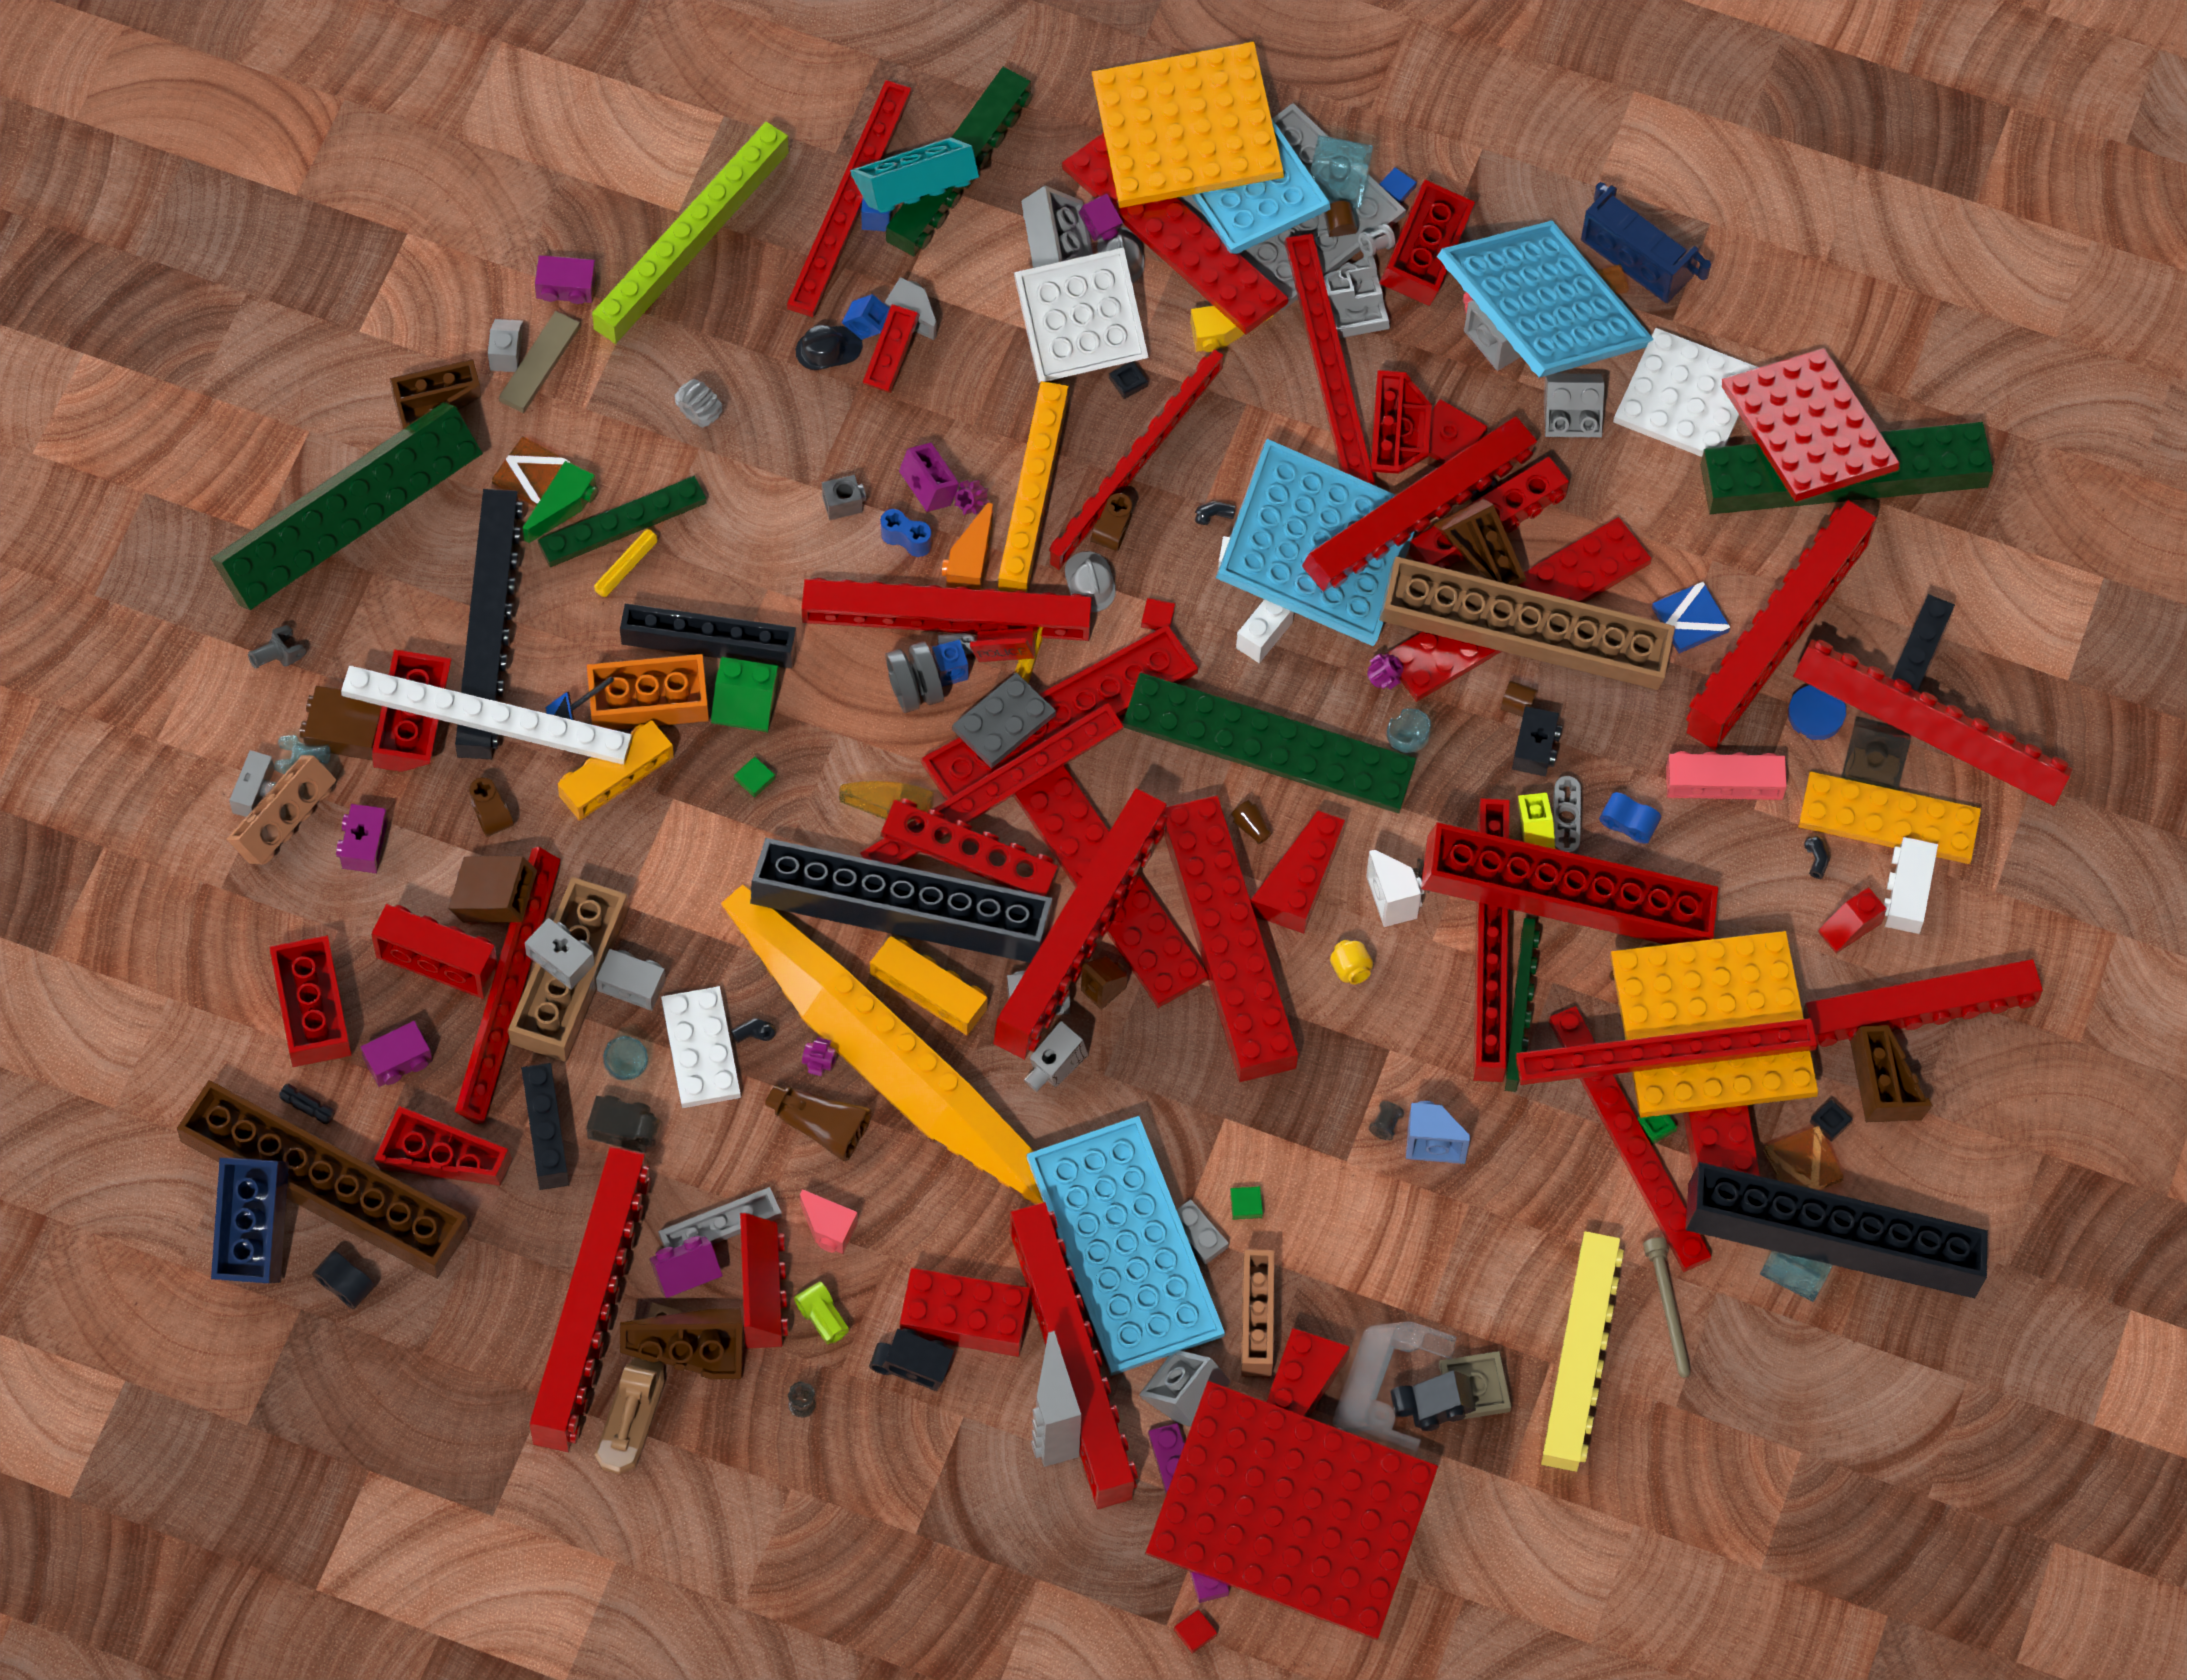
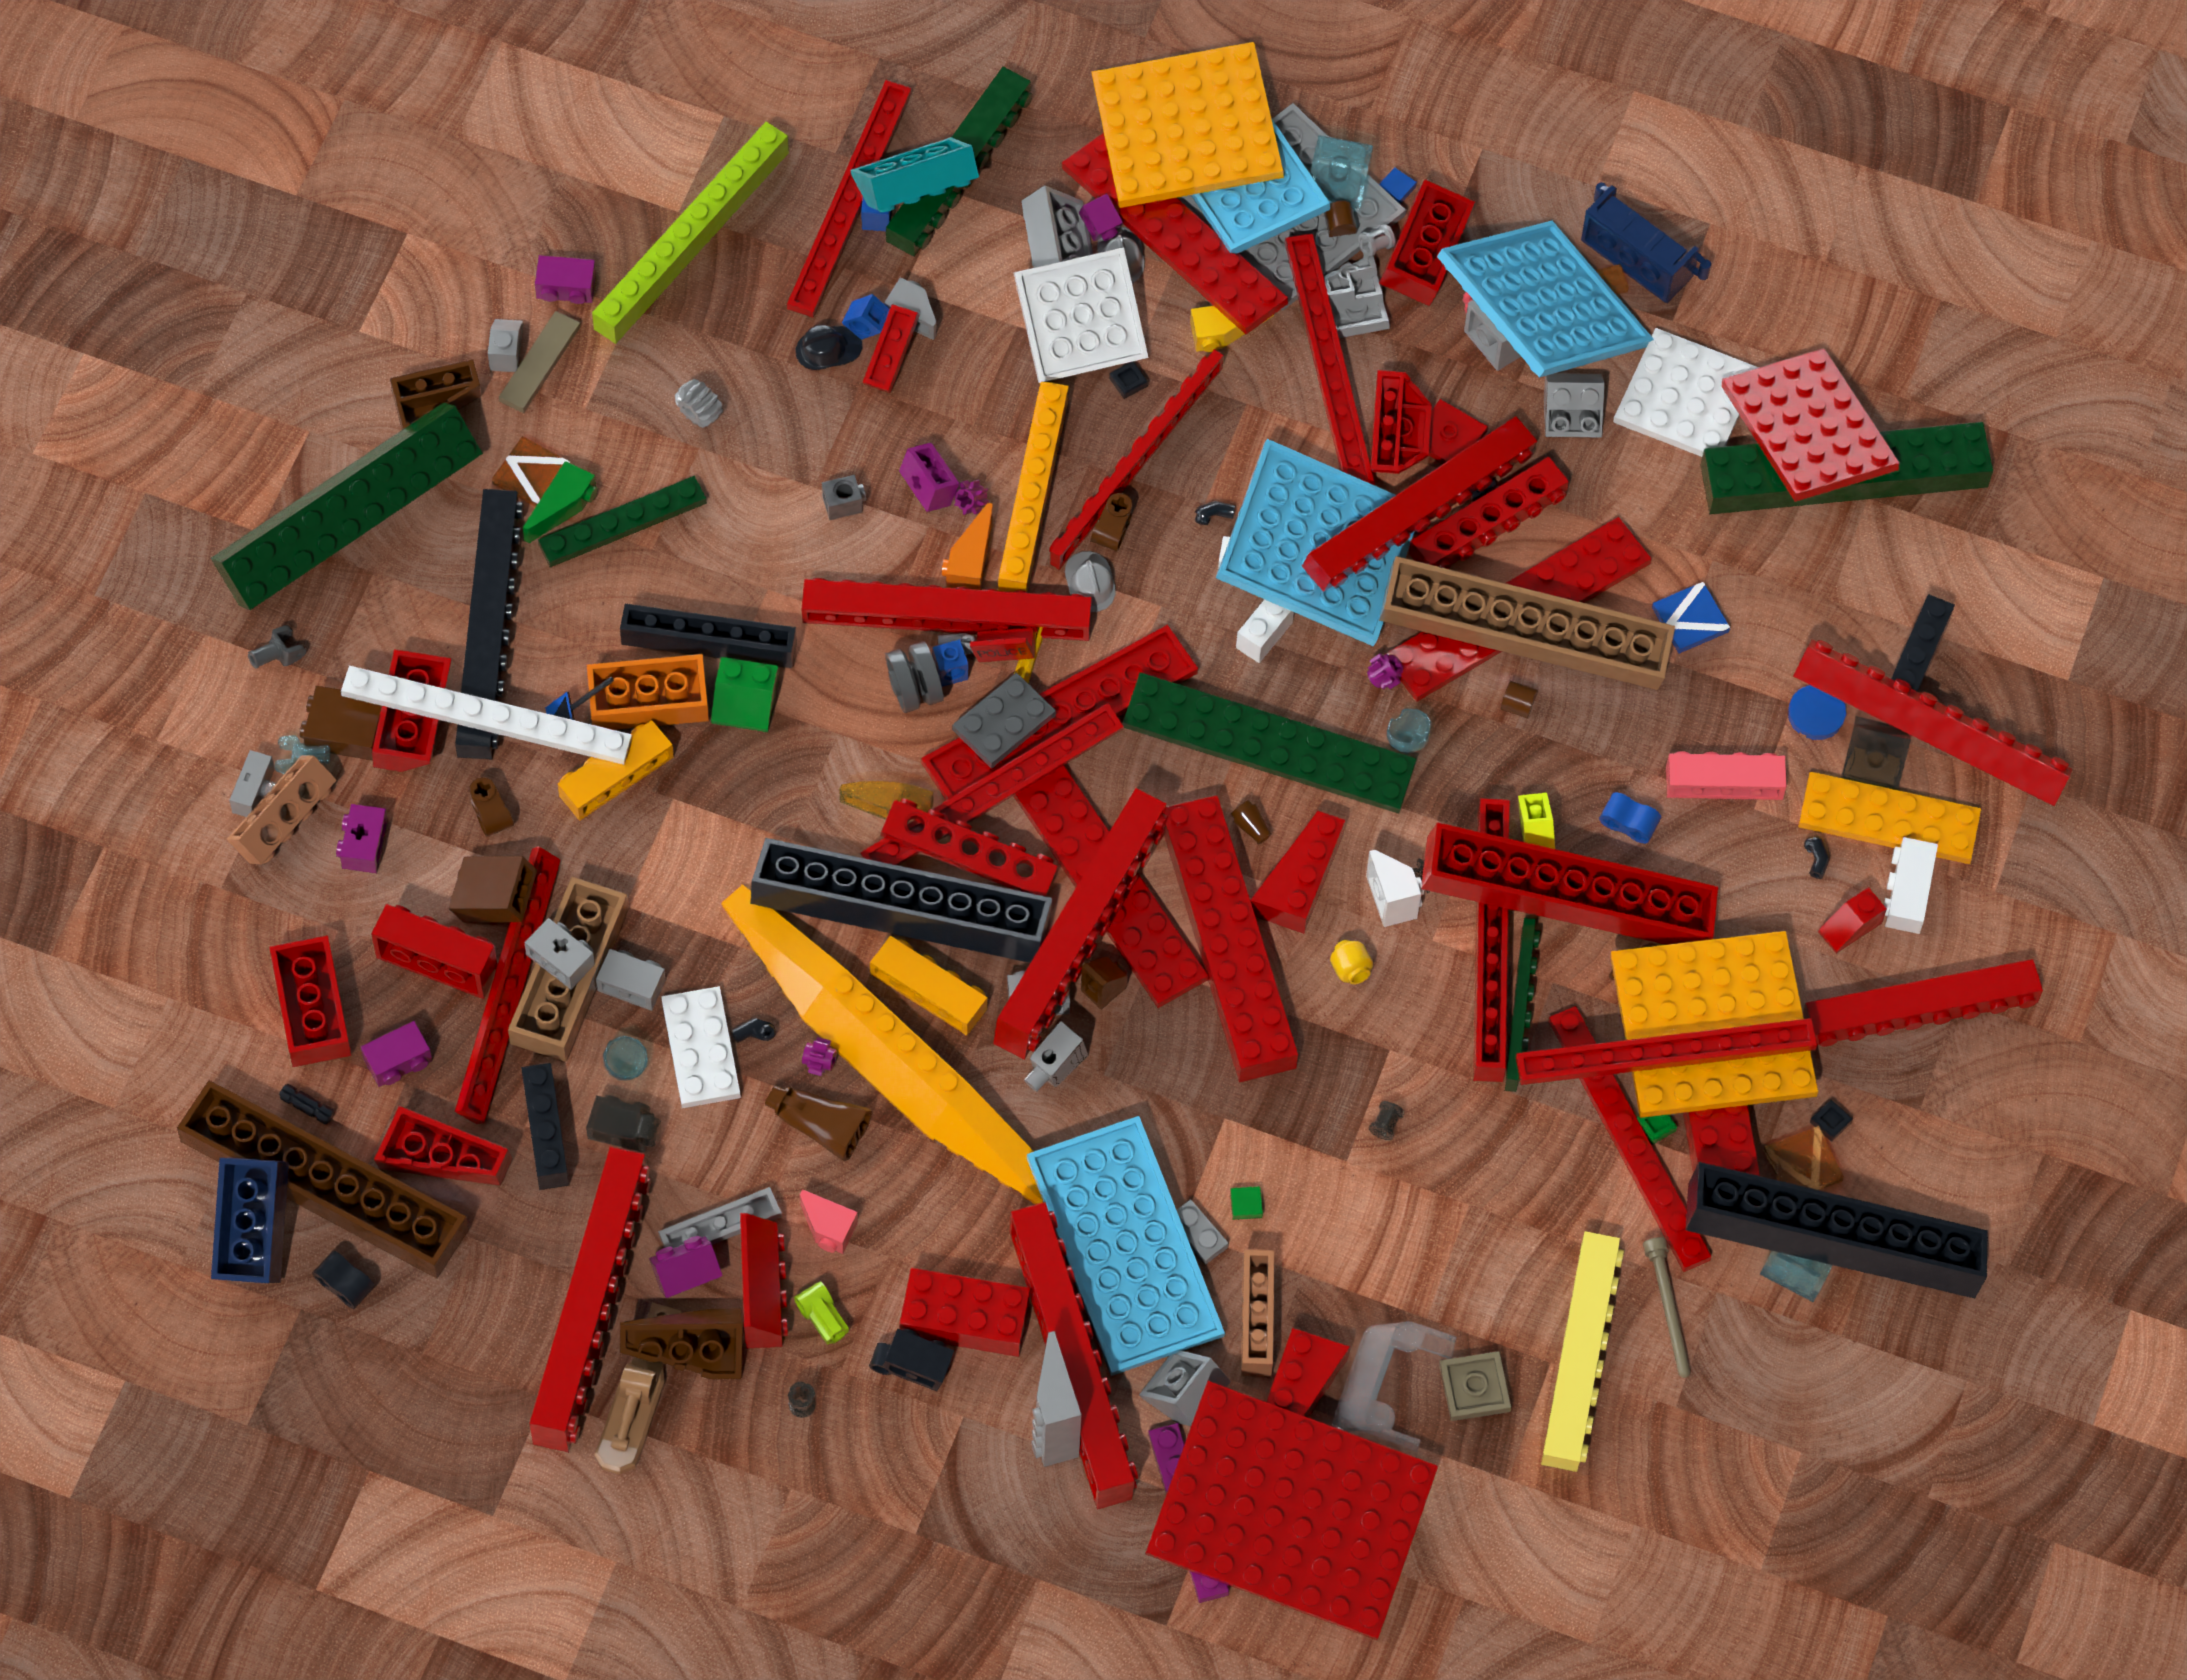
yellow axle [594,529,658,597] -> none
green tile [734,756,775,798] -> none
blue axle [880,509,931,557] -> none
red tile [1141,598,1175,630] -> none
red tile [1174,1609,1217,1654] -> none
black hinge [1390,1370,1476,1431] -> none
medium blue slope [1406,1101,1470,1164] -> none
reddish brown wedge [1433,499,1527,586] -> none
black brick [1512,706,1562,777] -> none
light grey beam [1553,776,1581,854] -> none
red brick [1686,500,1877,751] -> none
reddish brown wedge [1850,1025,1933,1123] -> none

